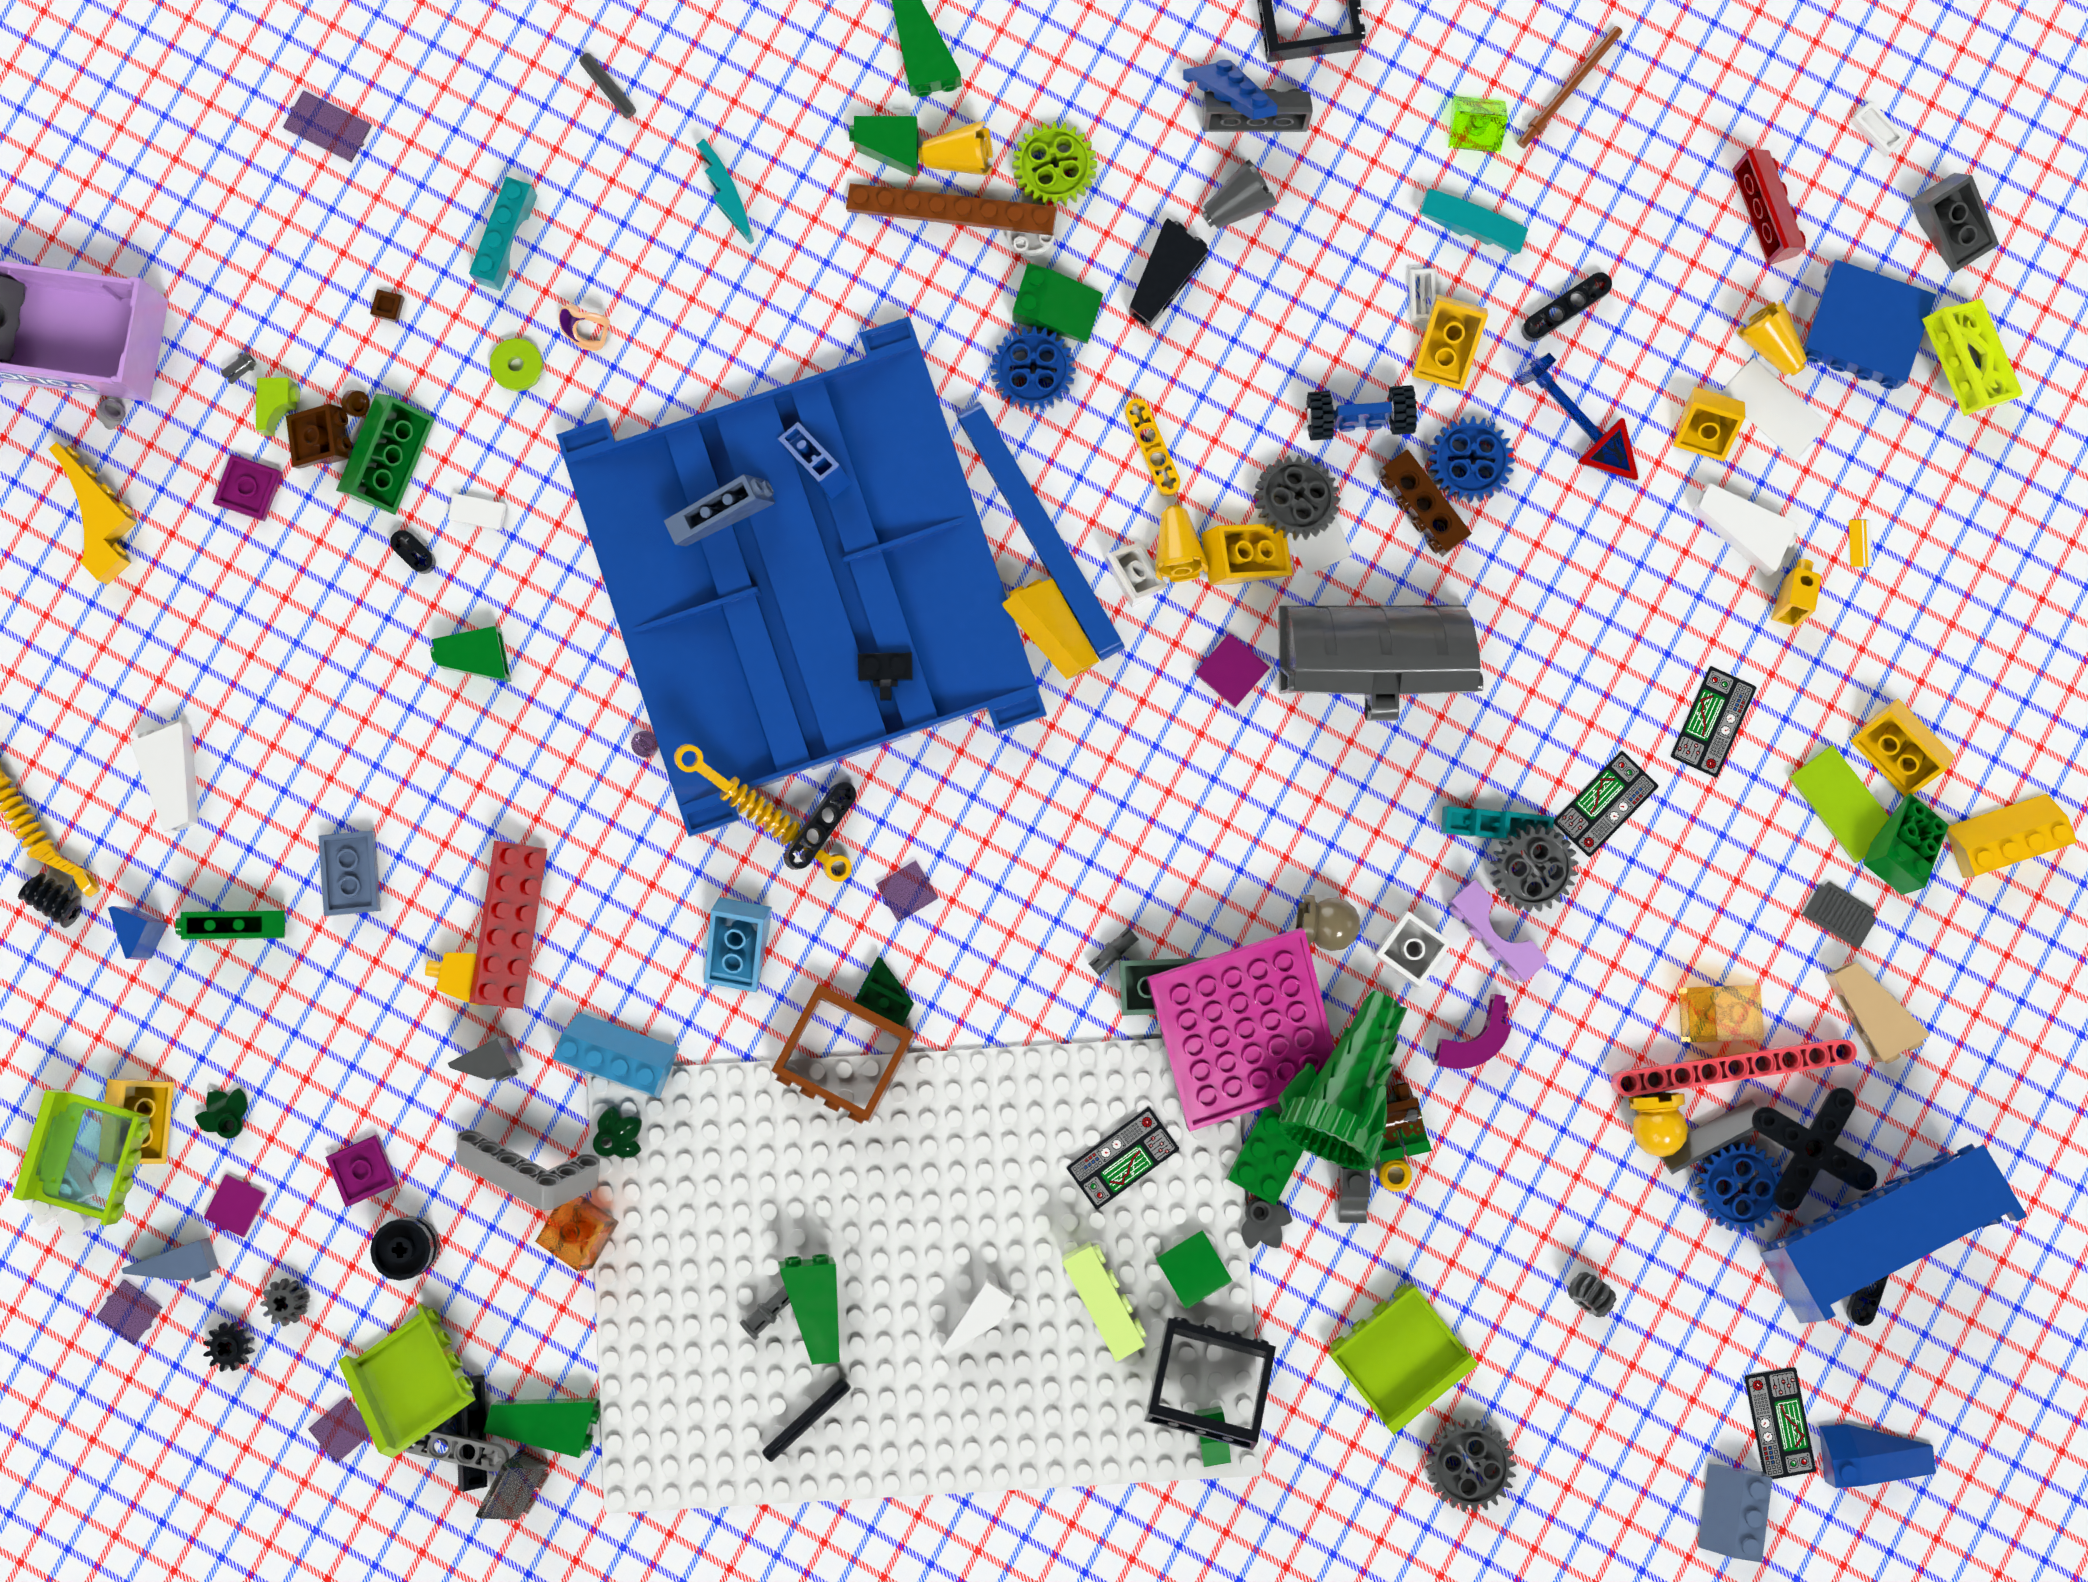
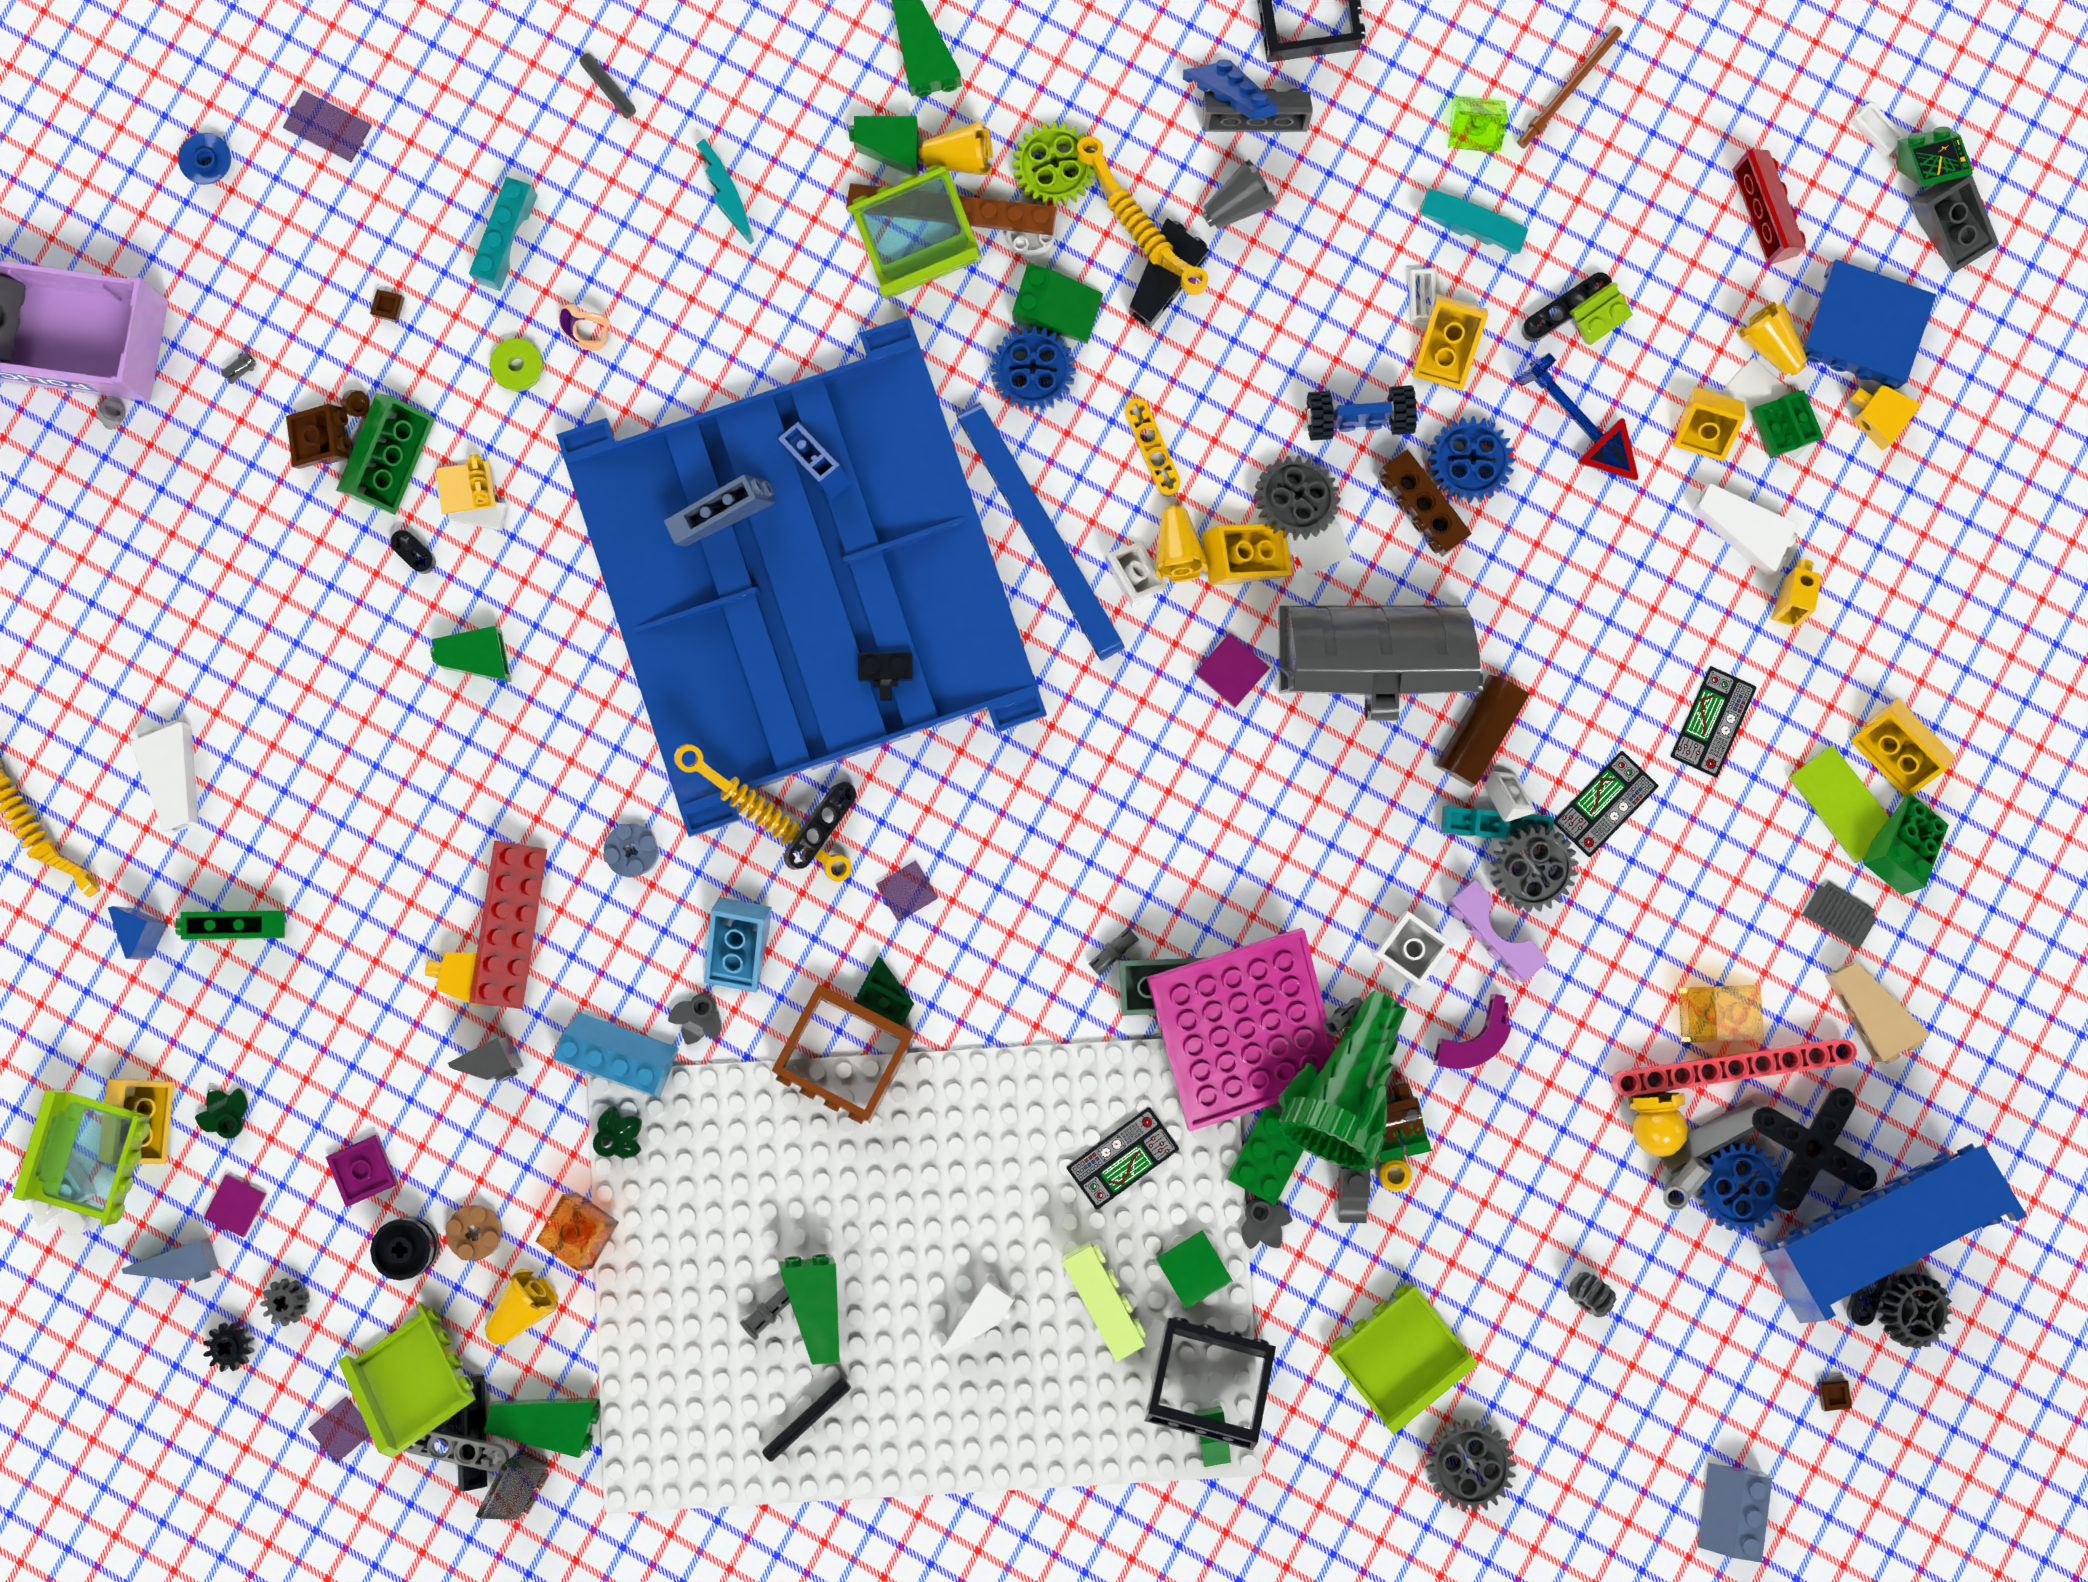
black piece [17,873,82,928] -> none
yellow arch [49,442,137,585] -> none
clear purple piece [96,1279,163,1345] -> none
magenta tile [212,454,283,522] -> none
lime arch [255,378,300,436] -> none
sand blue plate [318,830,381,916] -> none
light grey beam [456,1130,600,1210] -> none
clear purple tile [631,731,659,758] -> none
yellow slope [1002,578,1100,680] -> none
dark tan tile [1296,894,1360,951] -> none
sticker [1744,1367,1816,1479] -> none
blue wedge [1819,1424,1936,1488] -> none
yellow sticker [1849,520,1872,567] -> none
neon yellow fence [1922,299,2023,416] -> none
yellow slope [1946,794,2077,878] -> none
none -> blue dish [178,133,231,185]
none -> yellow hinge [436,454,496,514]
none -> medium nougat plate [445,1205,503,1261]
none -> yellow cone [485,1268,559,1345]
none -> sand blue plate [603,823,659,878]
none -> dark grey plate [668,993,722,1045]
none -> clear light blue panel [847,164,983,299]
none -> yellow piece [1077,136,1208,295]
none -> dark grey pin [1324,997,1363,1036]
none -> reddish brown brick [1435,675,1530,788]
none -> white slope [1485,772,1535,822]
none -> lime plate [1569,282,1633,345]
none -> light grey piece [1663,1156,1712,1211]
none -> green slope [1750,390,1824,459]
none -> reddish brown tile [1818,1379,1852,1411]
none -> yellow torso [1849,385,1921,450]
none -> dark grey gear [1877,1273,1954,1349]
none -> slope [1897,126,1973,187]

